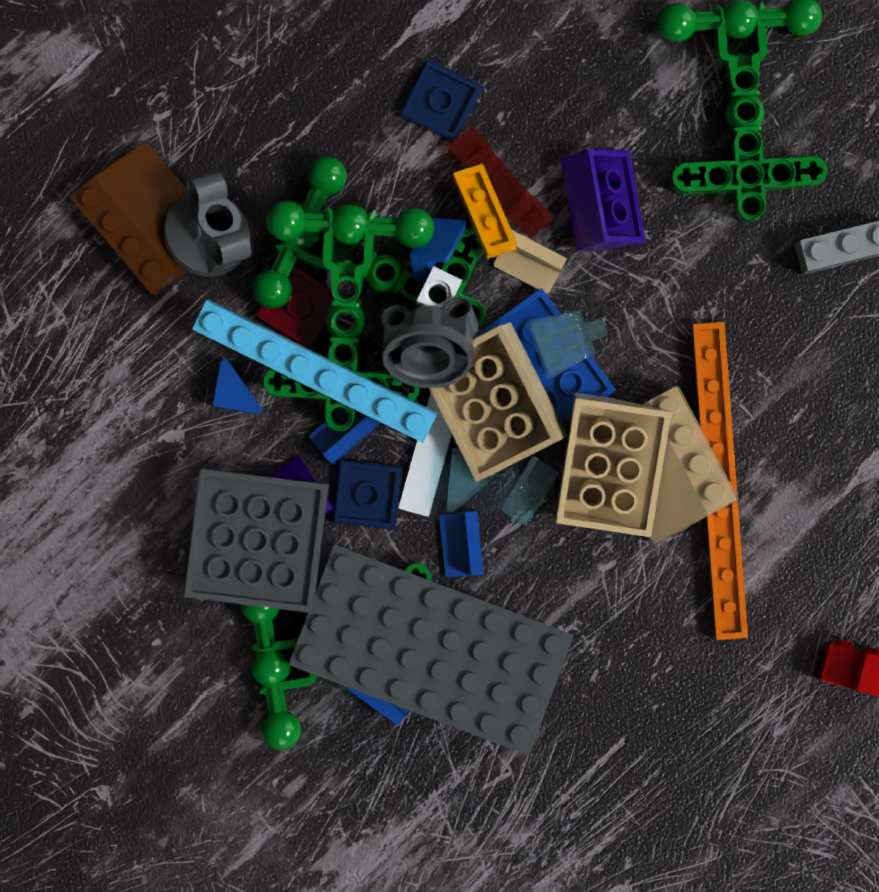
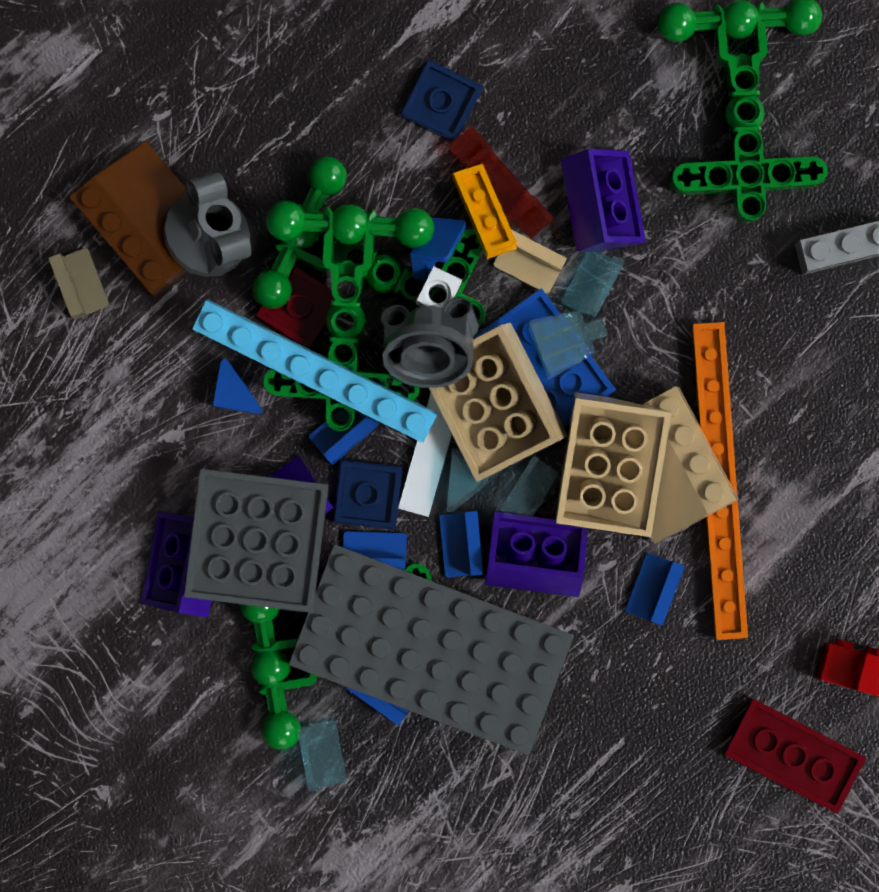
none -> dark tan panel [48,248,110,320]
none -> dark purple slope [140,511,212,617]
none -> clear light blue panel [297,720,347,792]
none -> blue panel [343,531,407,571]
none -> dark purple slope [485,511,588,597]
none -> clear light blue panel [561,251,625,320]
none -> blue panel [625,553,685,626]
none -> dark red plate [723,698,867,814]

